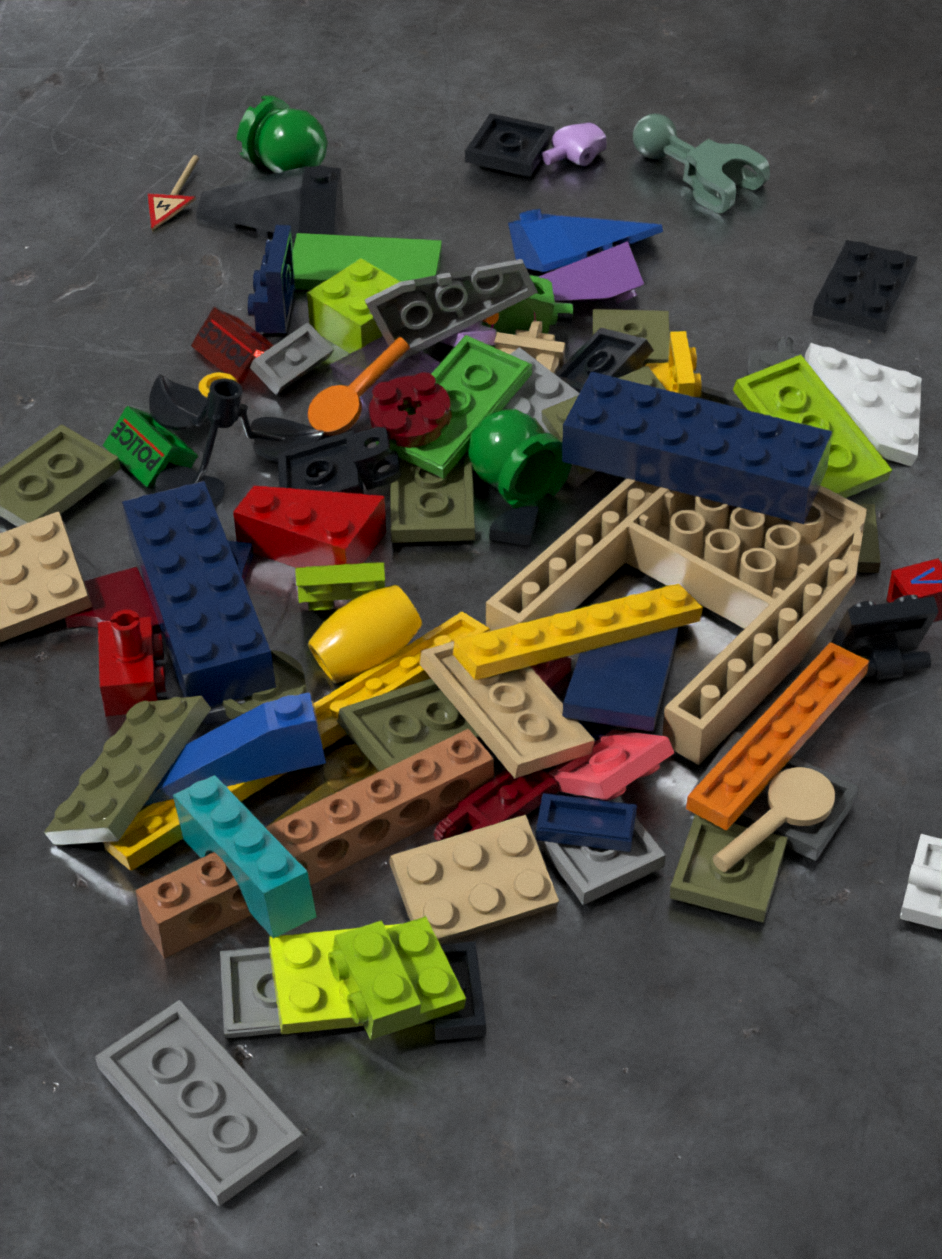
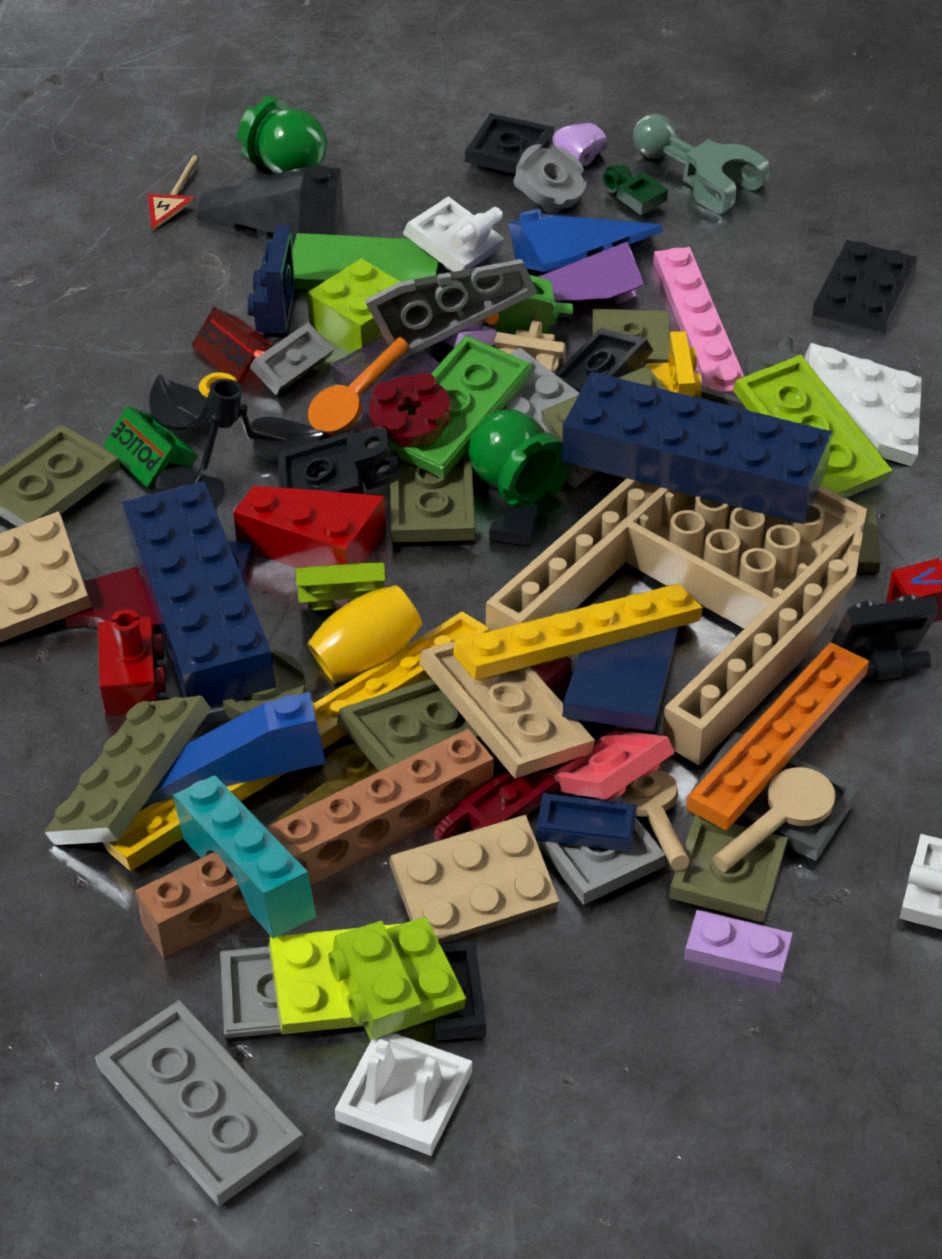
none -> white plate [335,1033,472,1156]
none -> white plate [403,196,505,272]
none -> light grey plate [514,144,587,214]
none -> dark green plate [603,164,668,215]
none -> tan piece [620,770,689,871]
none -> bright pink plate [653,247,744,396]
none -> lavender plate [684,910,793,983]

